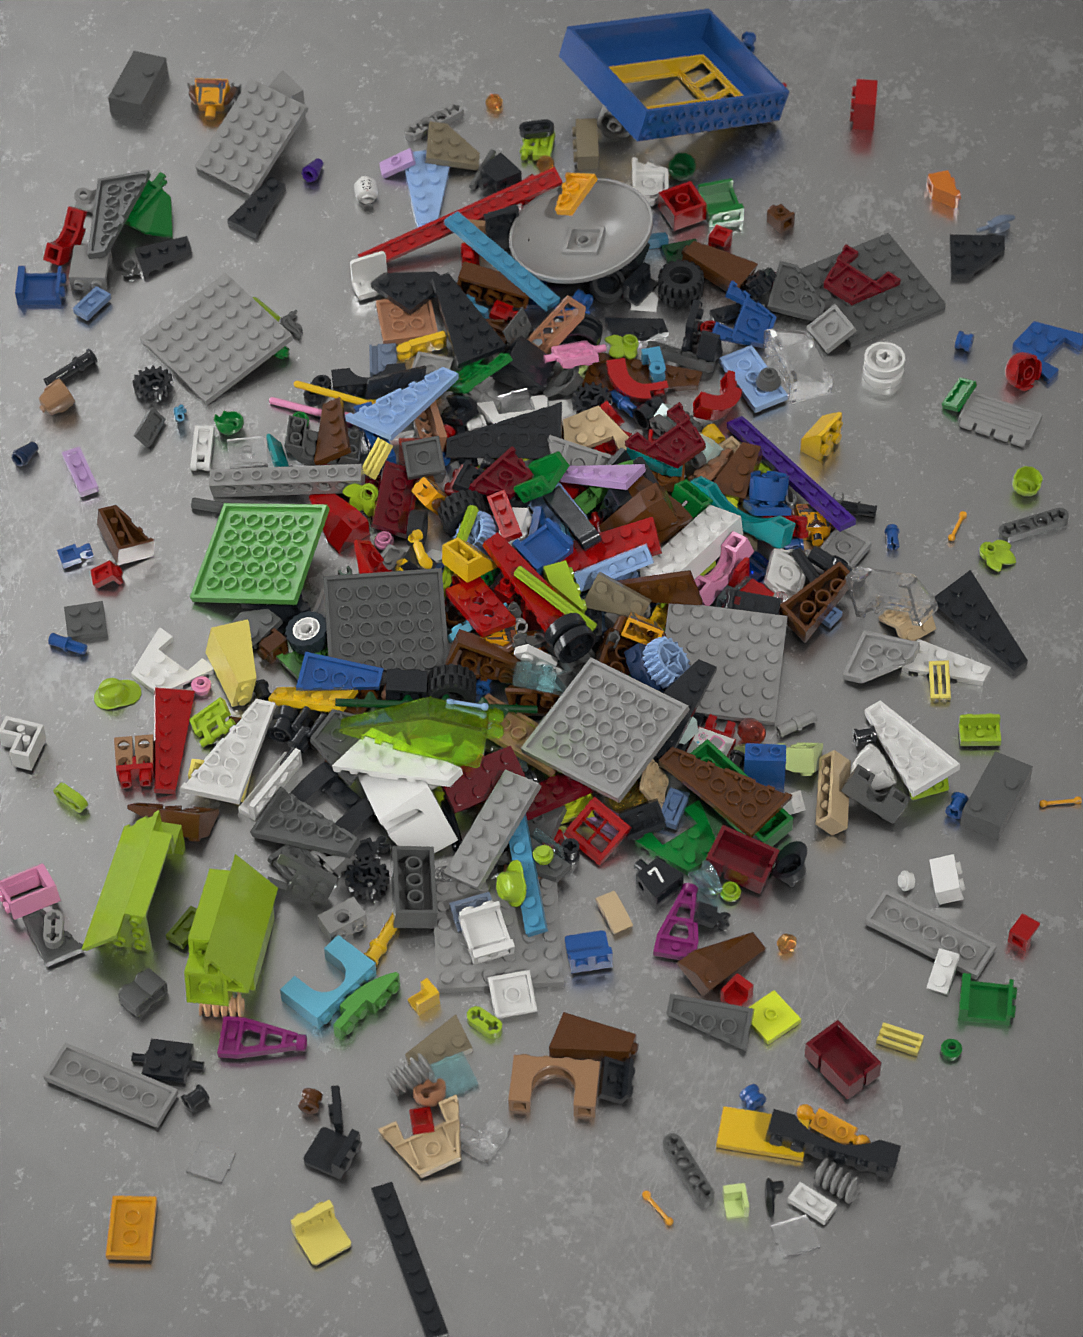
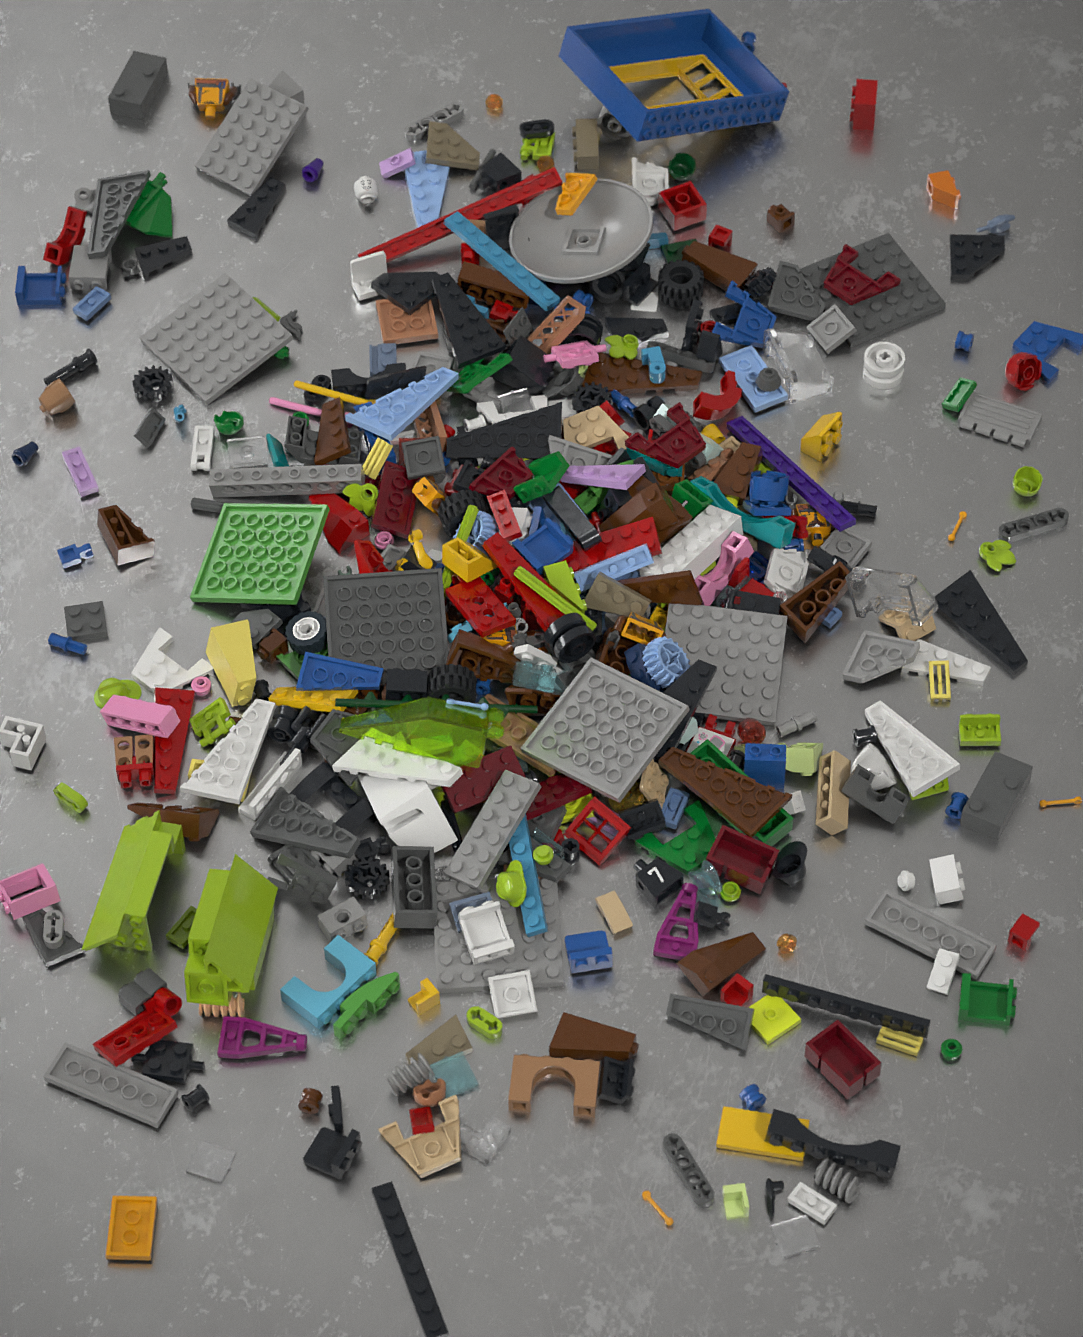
red bracket [90,560,123,589] -> none
light yellow bracket [290,1199,351,1265] -> none
yellow hinge [396,331,447,361] -> none
black tyre [406,510,428,547] -> none
black bracket [440,395,479,426] -> none
red arch [606,358,668,403] -> none
green panel [698,178,744,227] -> none
black axle [792,547,820,582] -> none
light orange plate [796,1104,871,1145] -> none
blue pin [884,524,900,550] -> none
none -> red hinge [93,987,182,1067]
none -> bright pink brick [100,695,180,738]
none -> black plate [762,974,931,1038]

